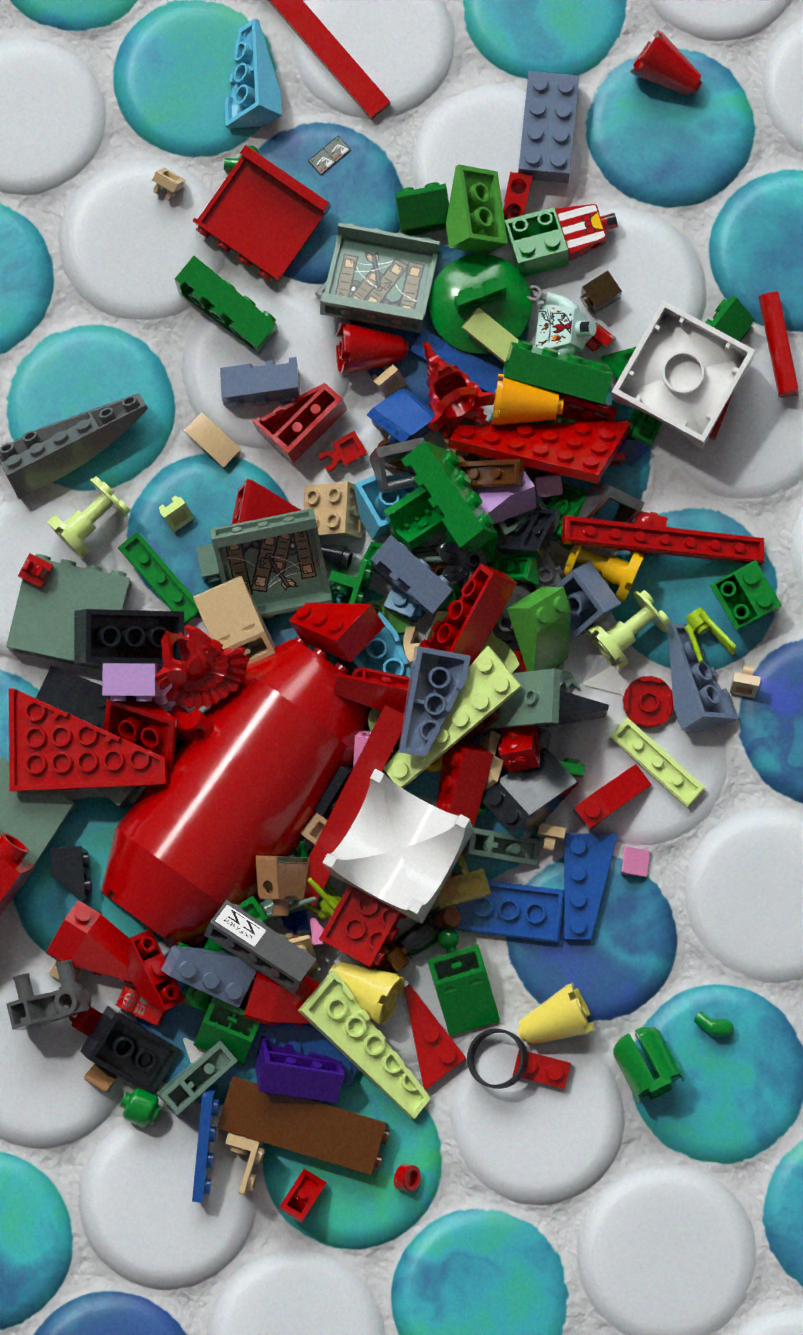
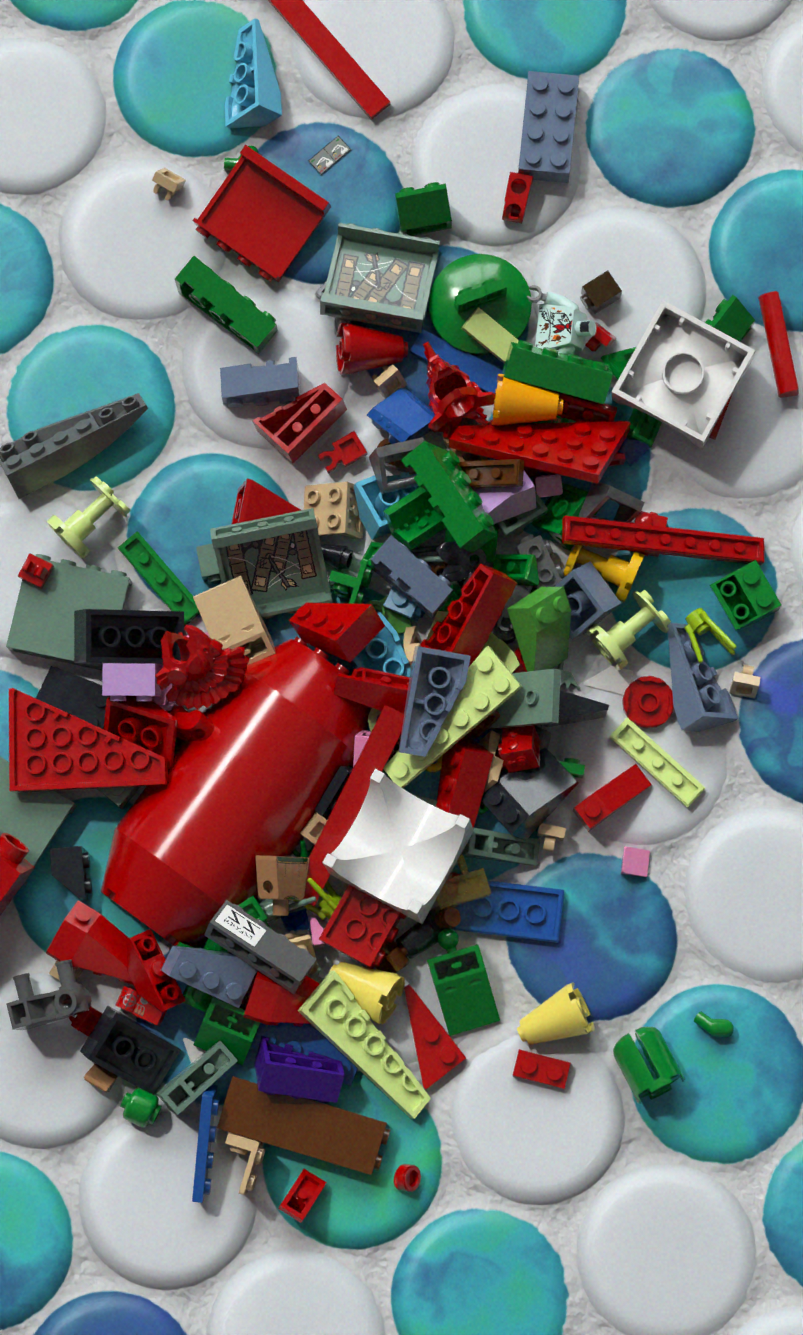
yellowish green tile [159,496,194,533] -> none
tan slope [183,412,241,468] -> none
bright green slope [446,164,508,254] -> none
black tyre [467,1028,528,1089] -> none
black wing [496,508,562,557] -> none
green slope [505,207,569,277] -> none
torso [555,204,618,261] -> none
blue wing [564,833,617,940] -> none
red cone [630,30,703,96] -> none

